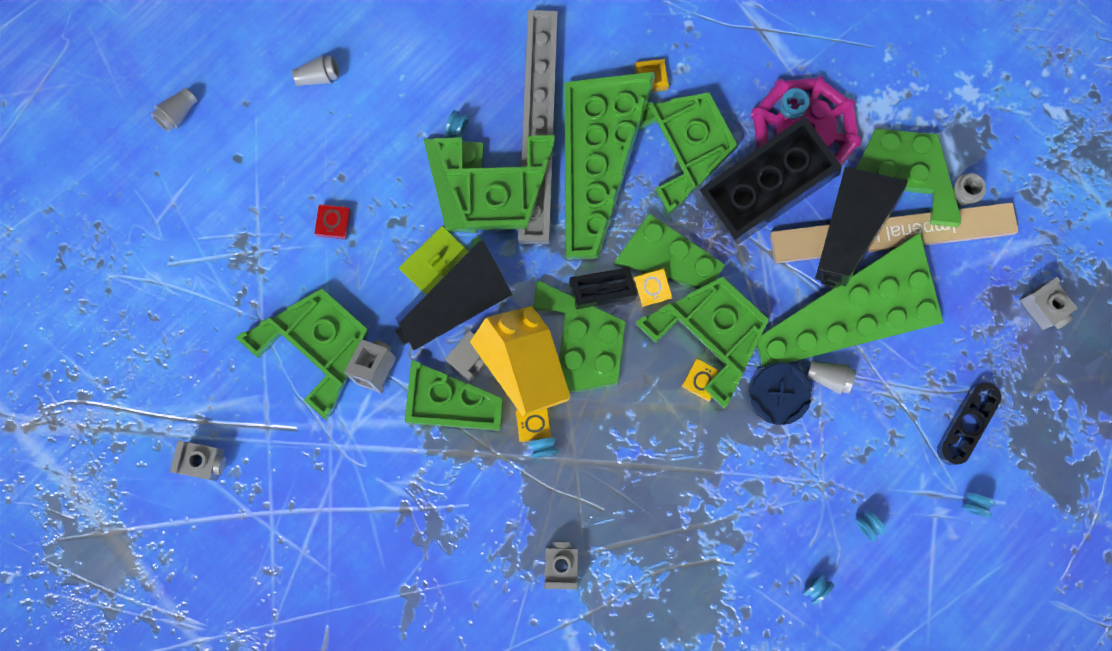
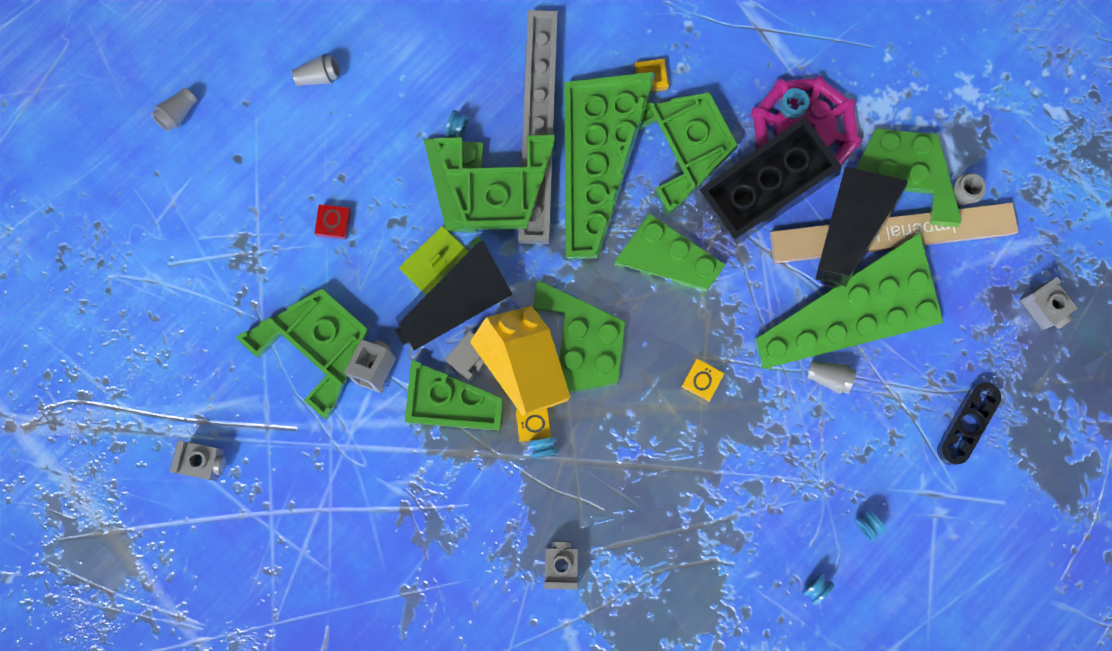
black tile [569,267,637,310] -> none
yellow tile [634,267,673,307] -> none
bright green wing [636,277,769,409] -> none
dark blue tile [748,362,812,425] -> none
dark azure bush [962,493,996,518] -> none

